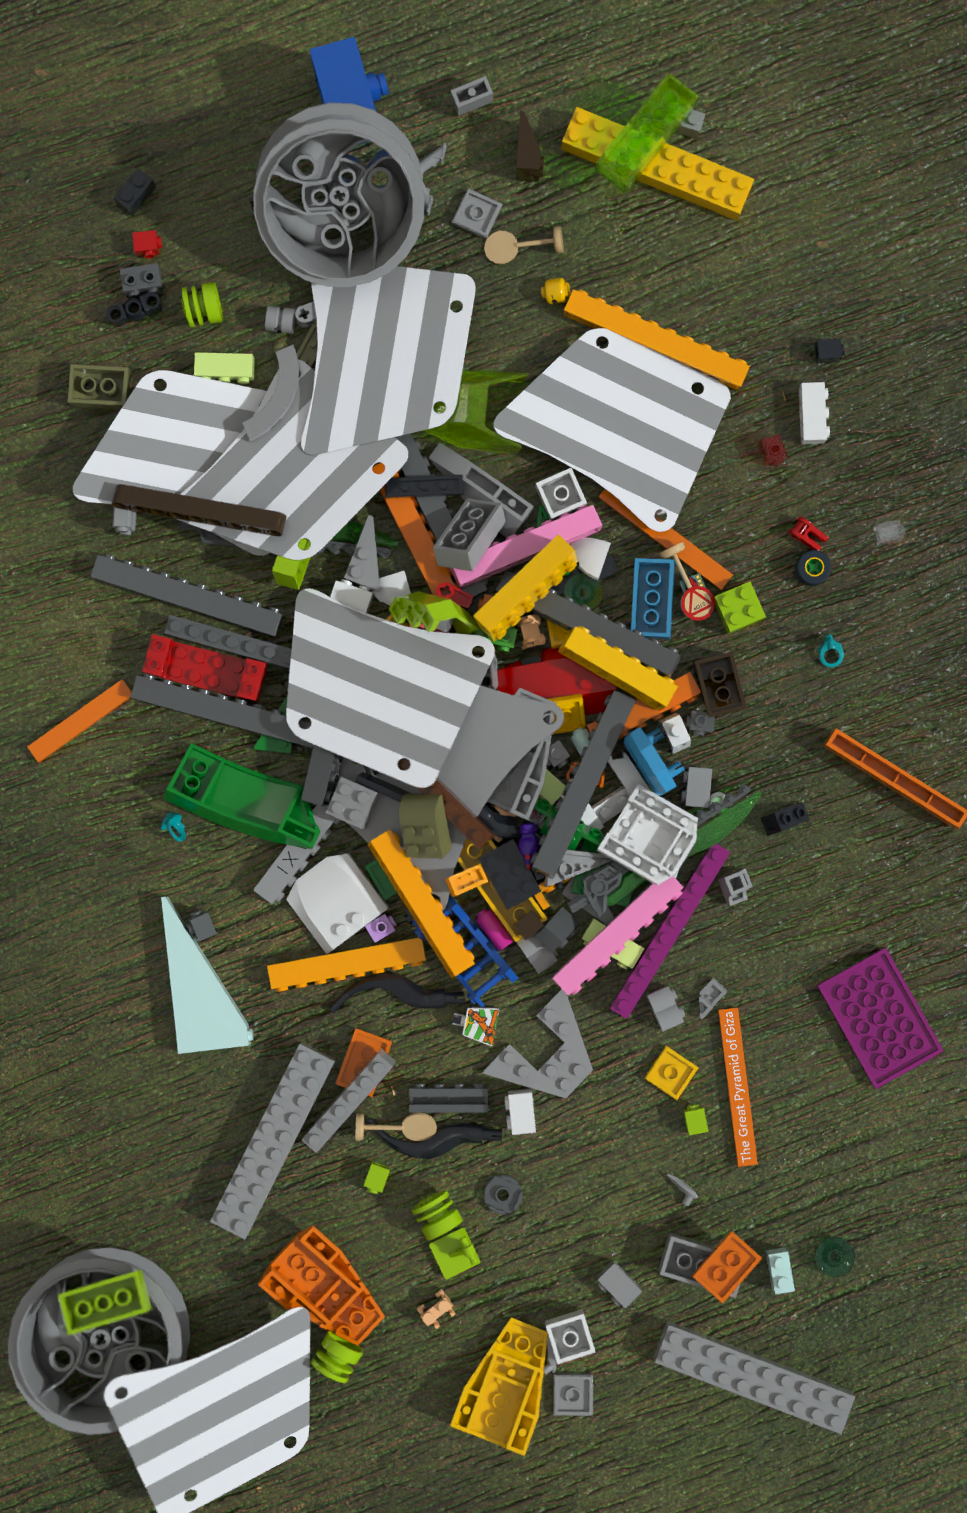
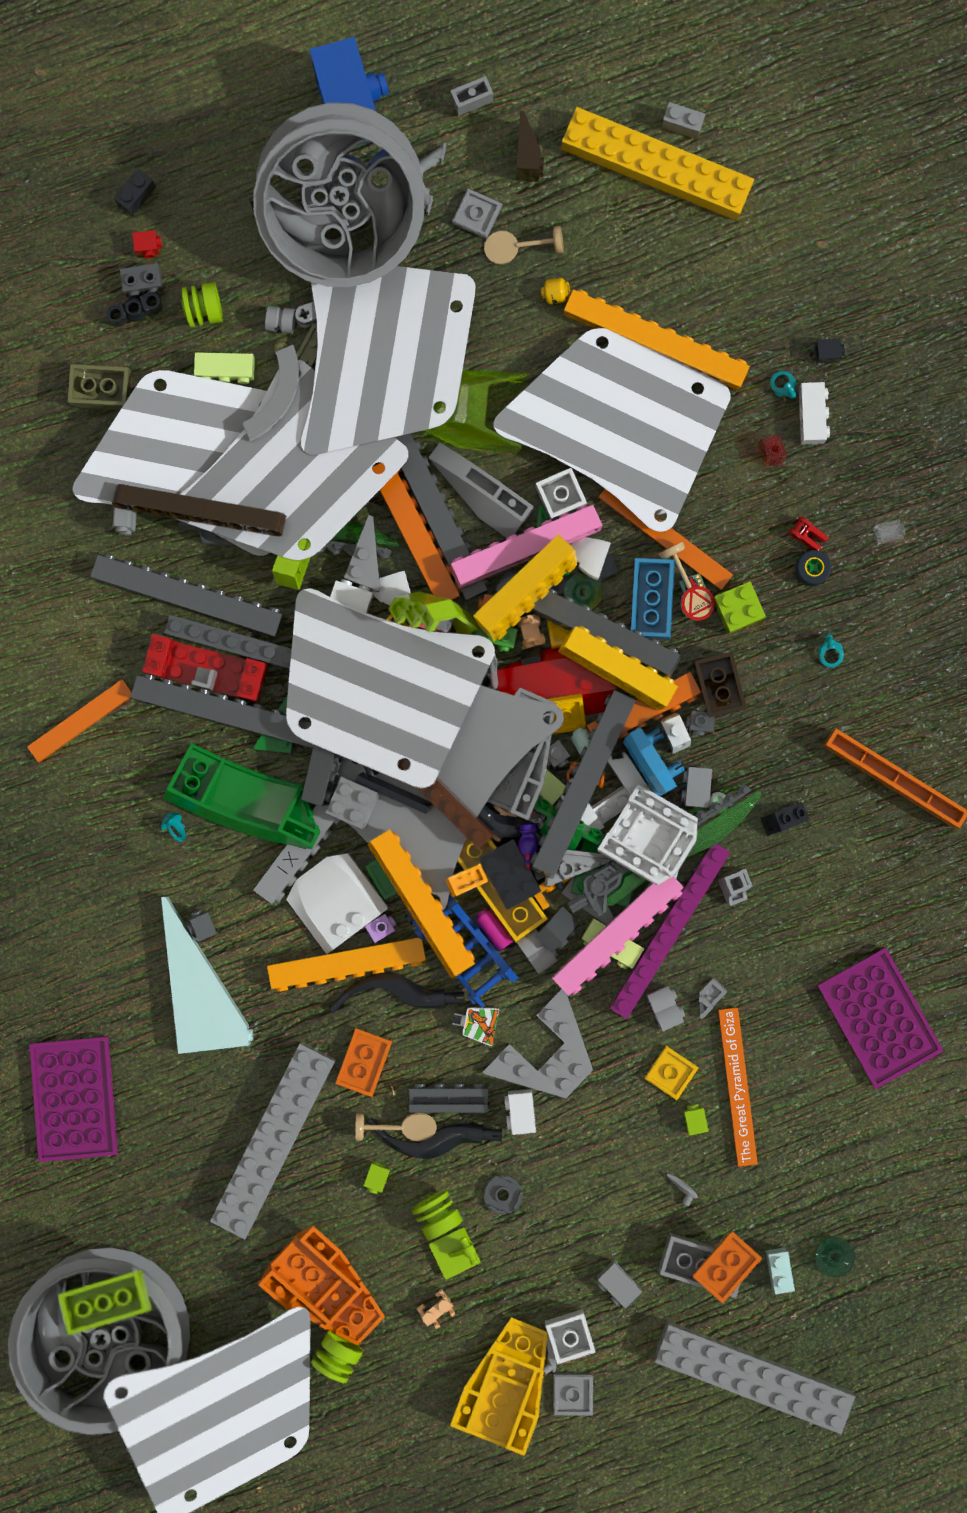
light grey brick [302,1048,396,1153] -> none
black tile [385,475,463,499] -> none
olive brick [399,794,452,859] -> none
light grey brick [433,498,506,571] -> none
red piece [436,582,473,610] -> none
dark brown panel [514,910,544,940] -> none
clear neon green brick [595,72,699,194] -> none
none -> magenta plate [29,1036,118,1162]
none -> light grey panel [191,667,218,691]
none -> teal piece [770,371,797,399]

